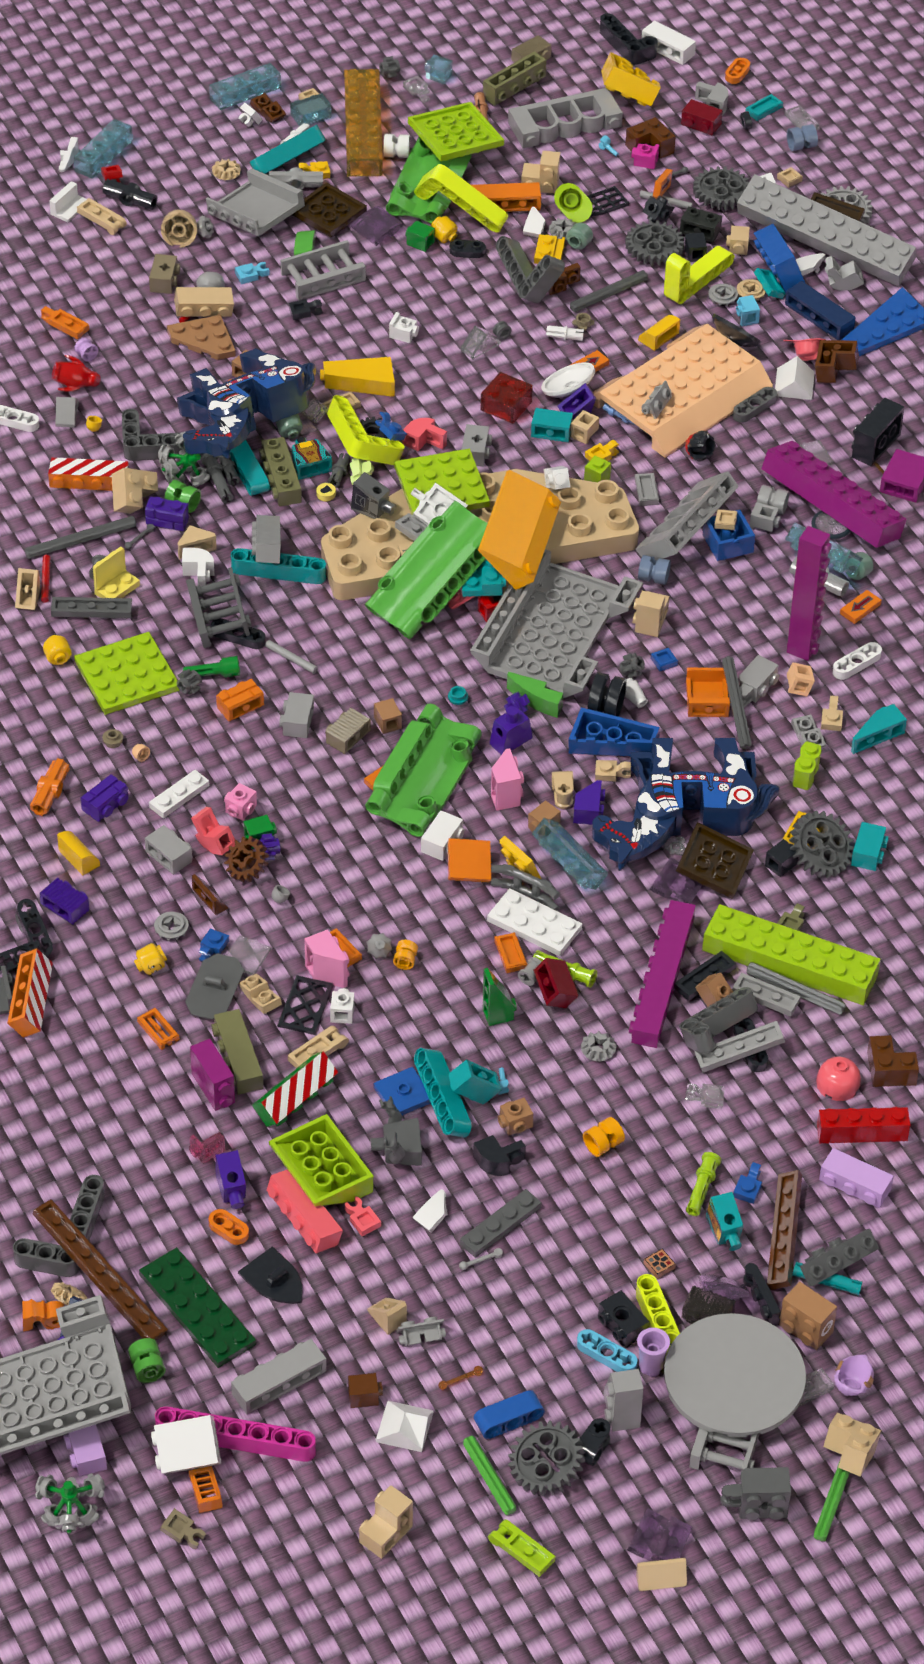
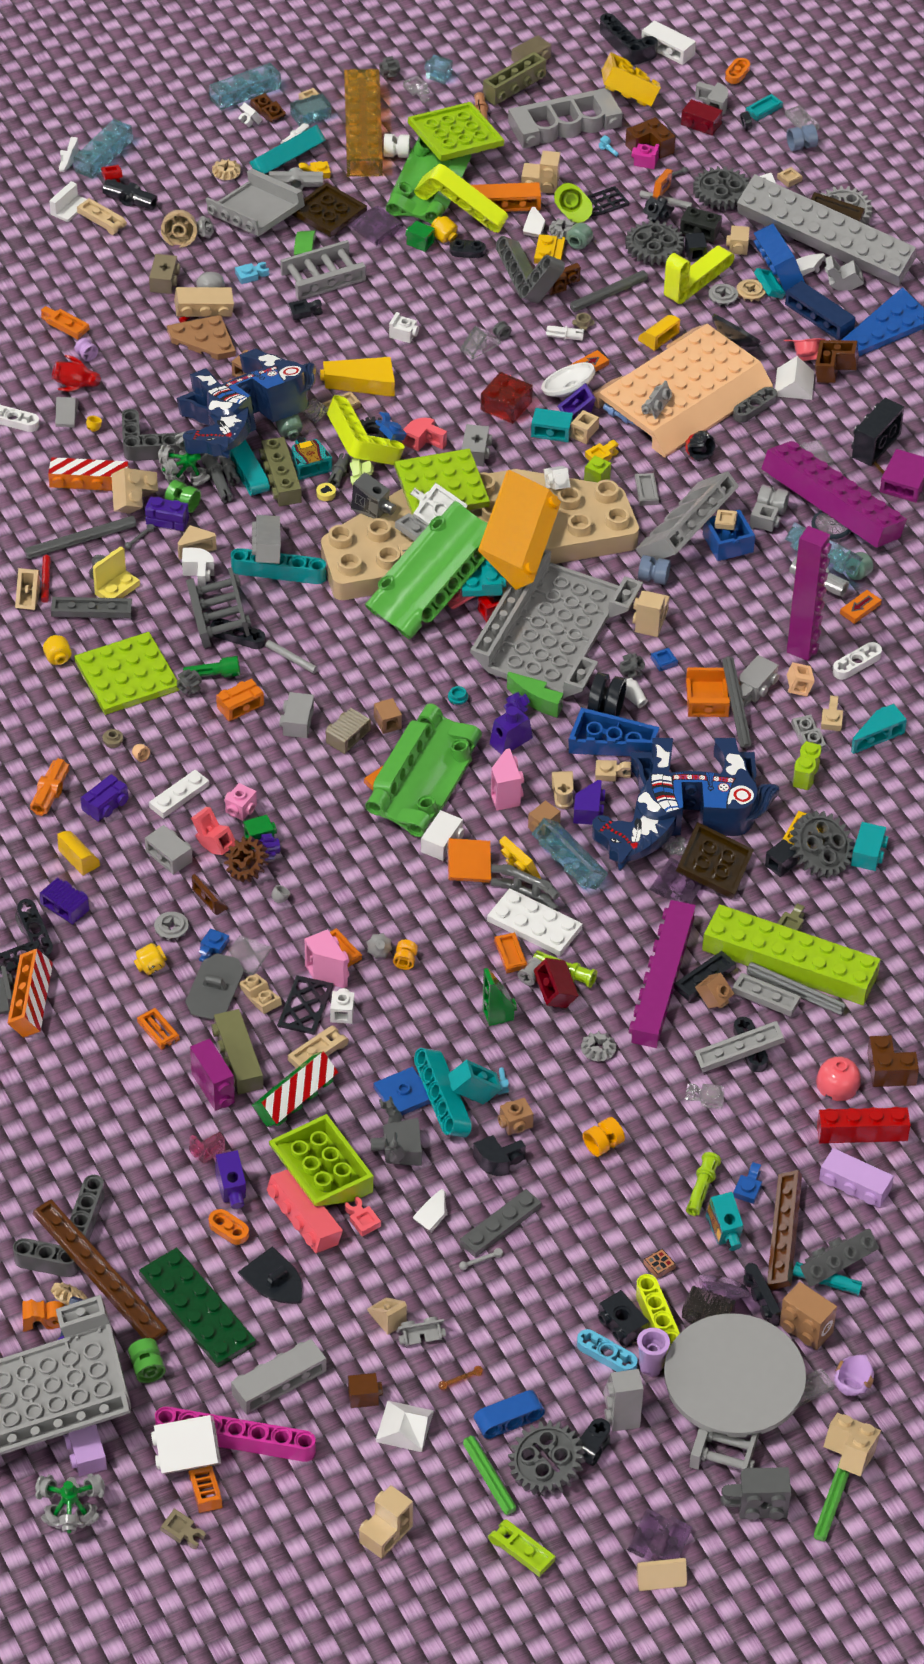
dark grey beam [679,987,758,1053] -> none
medium azure brick [736,295,760,327] -> none

